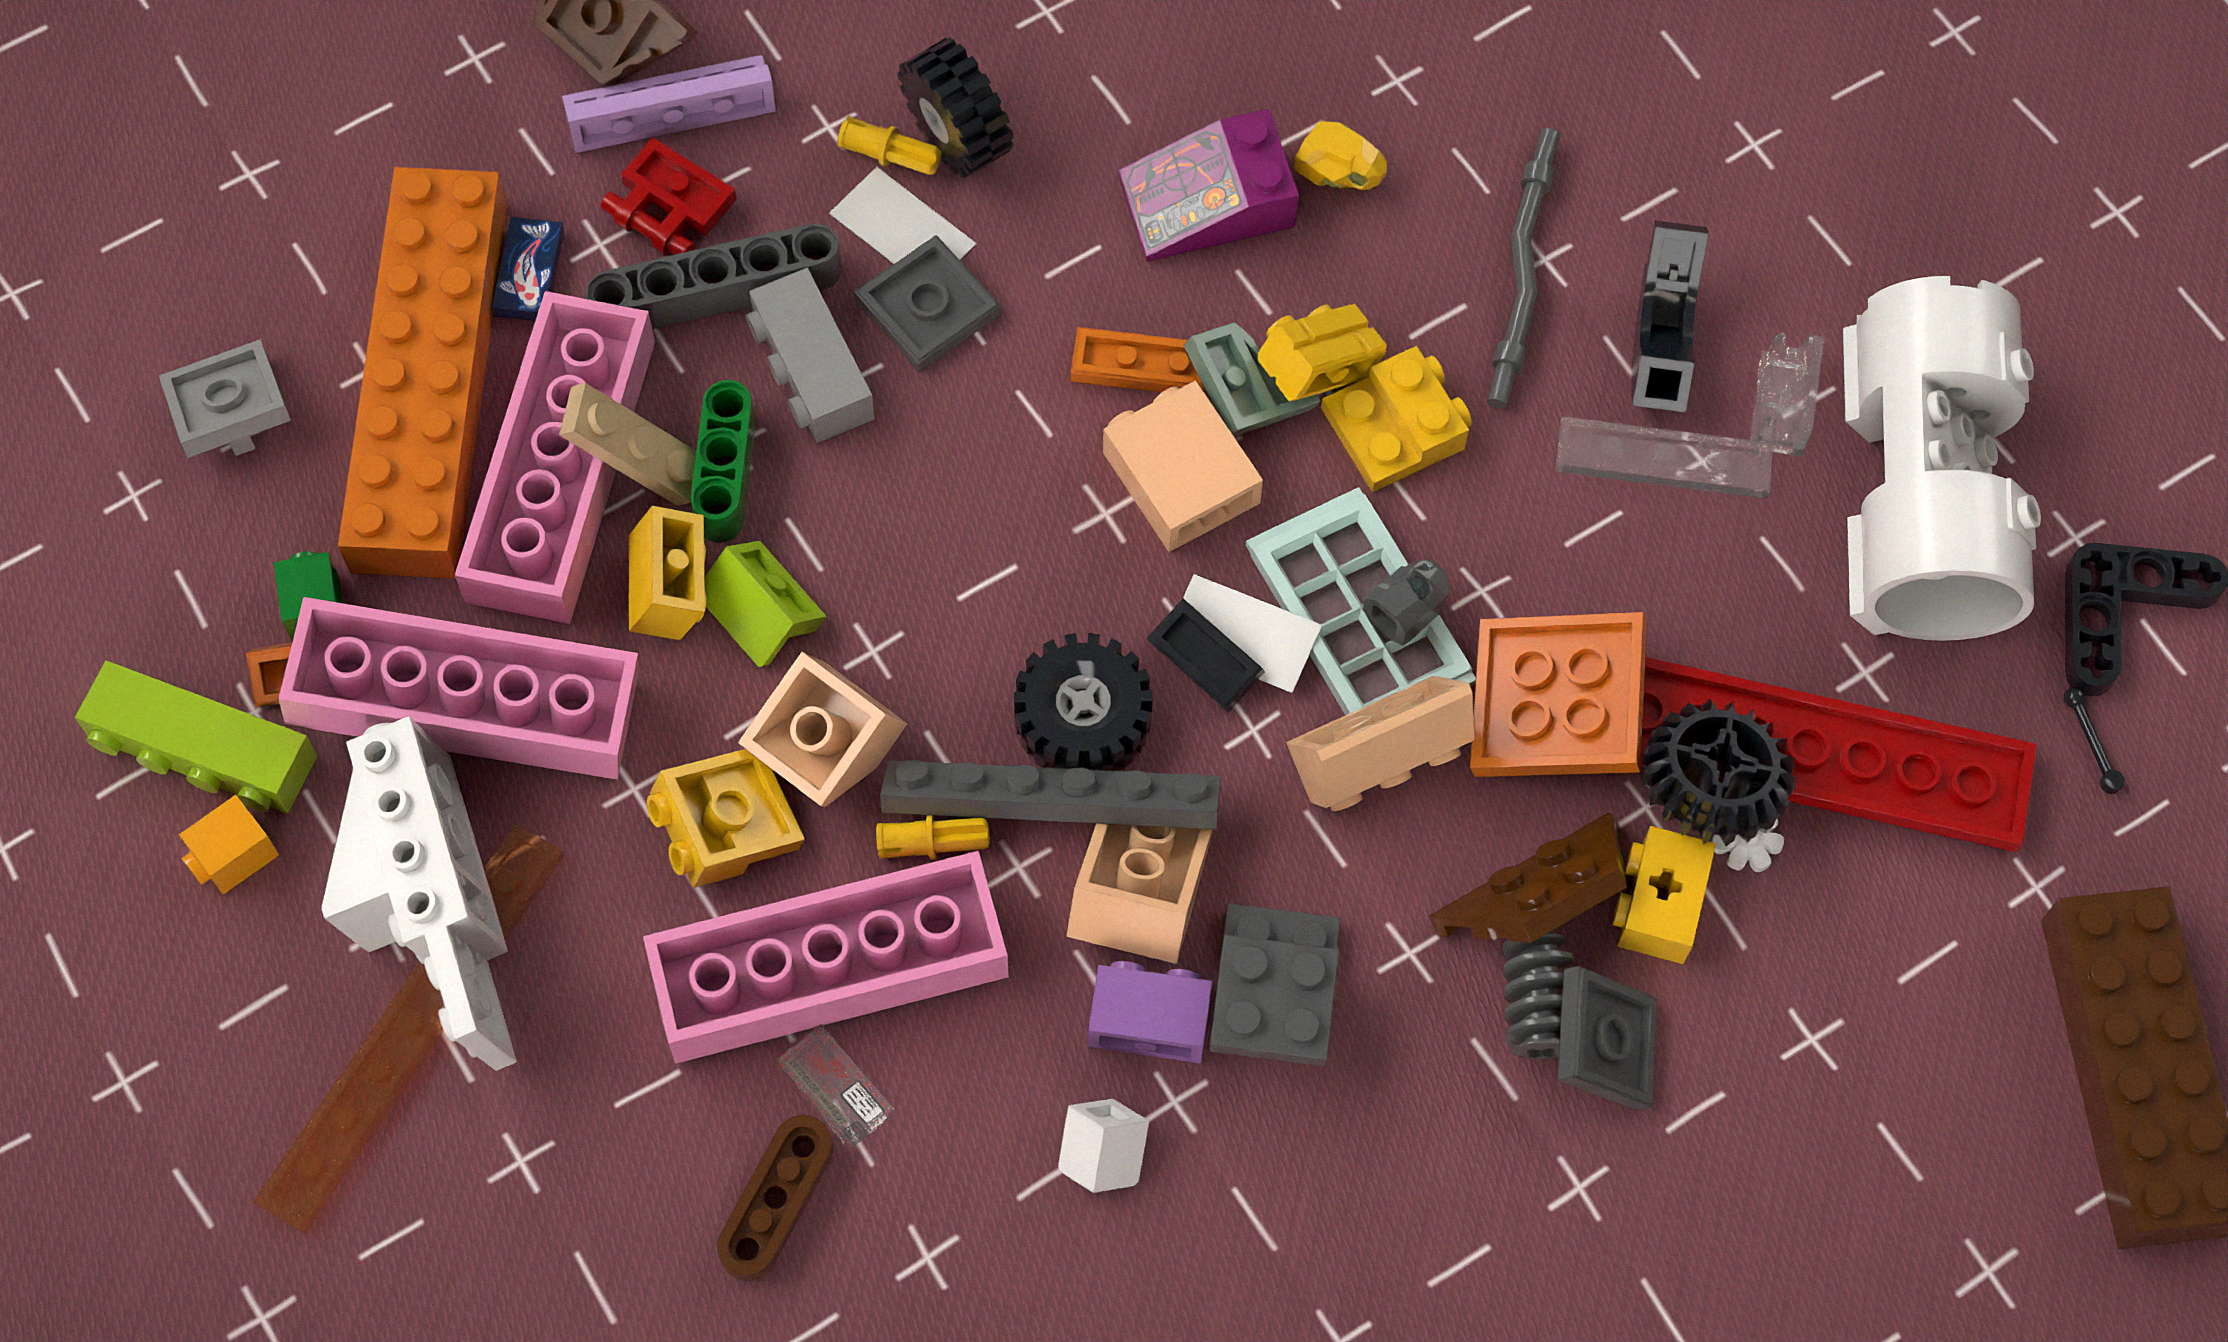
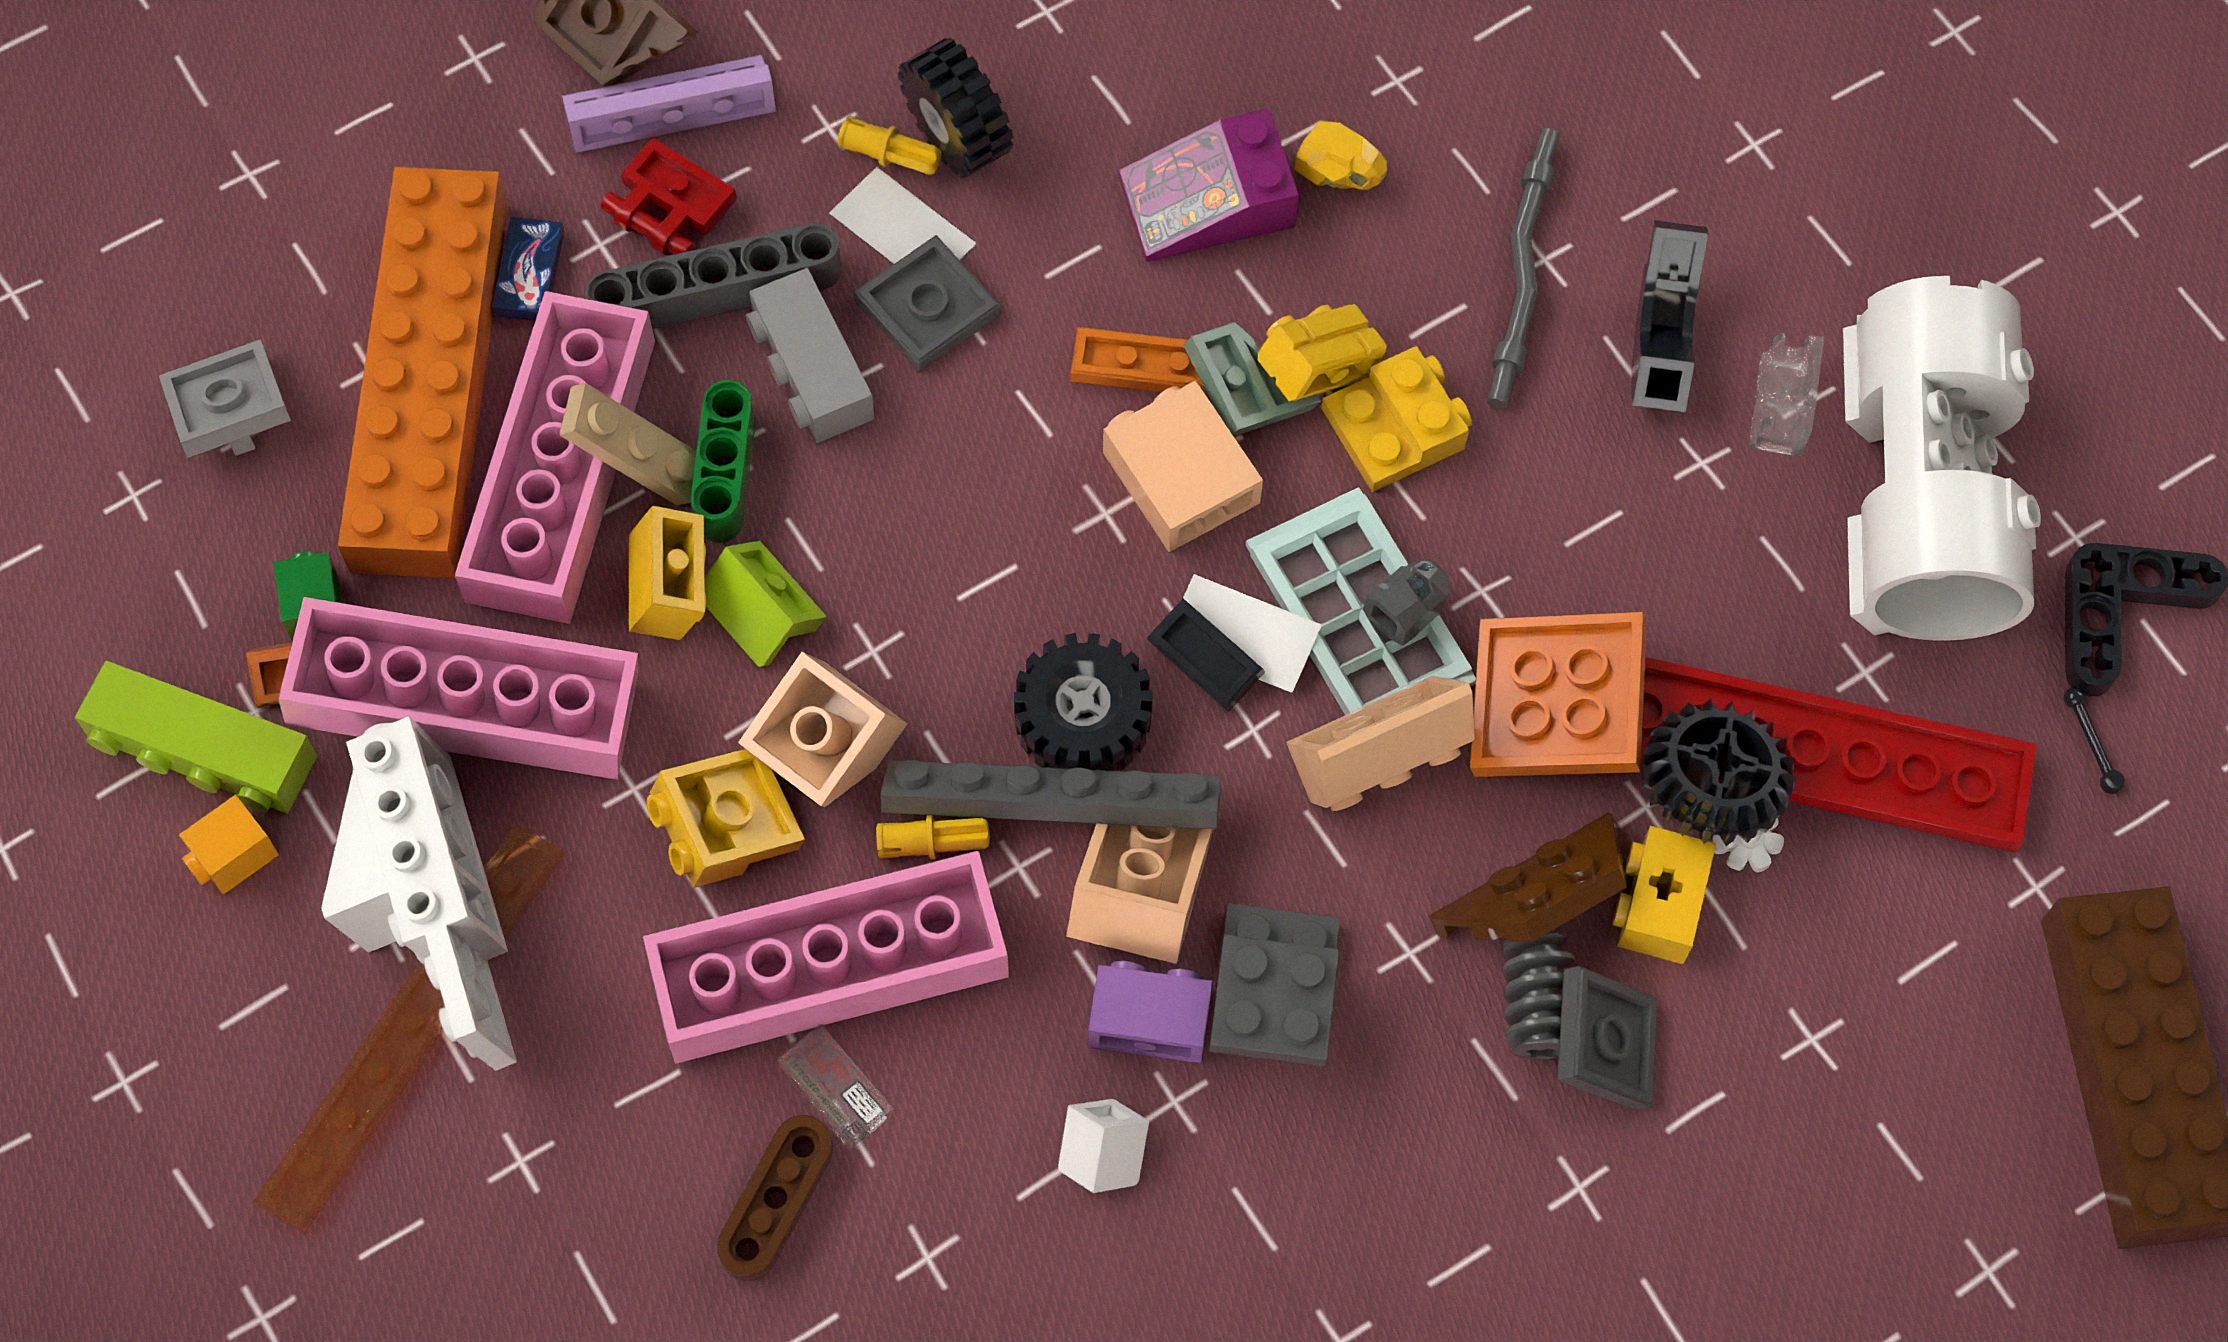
clear tile [1554,416,1773,499] -> none

